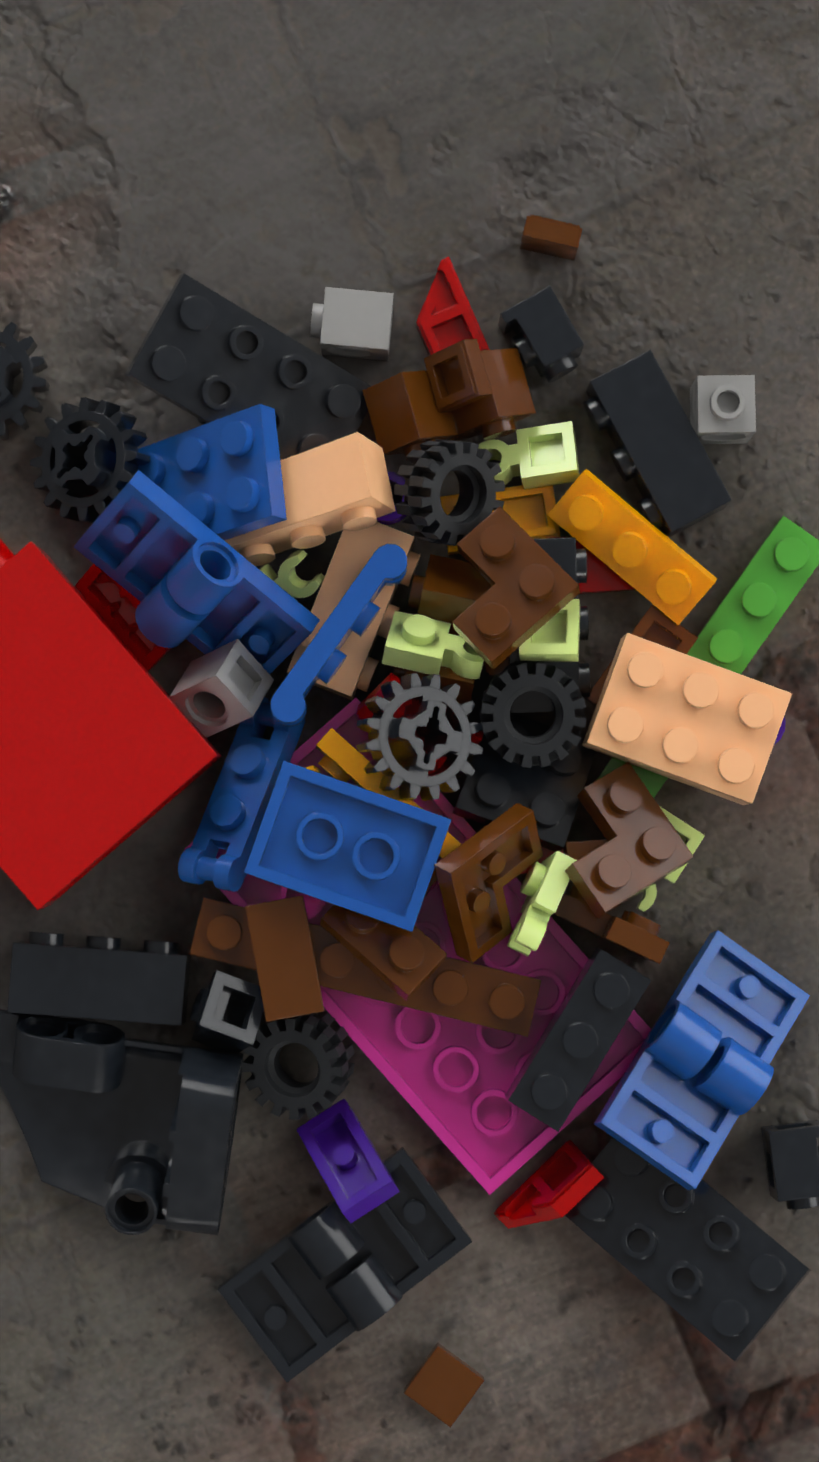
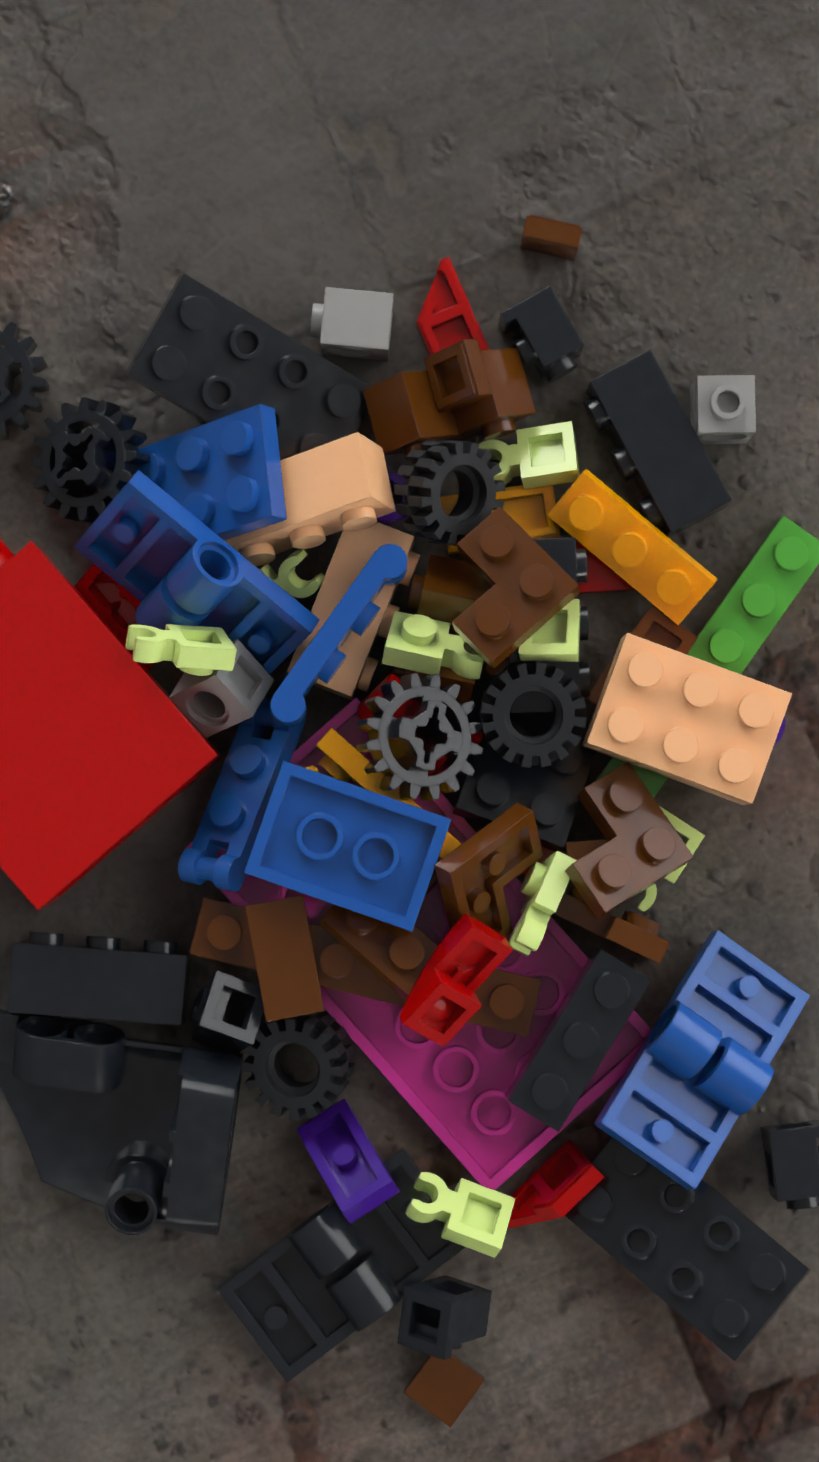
none -> yellowish green plate [125,624,237,676]
none -> black brick [397,1275,492,1360]
none -> red slope [399,913,513,1047]
none -> yellowish green plate [405,1172,516,1258]

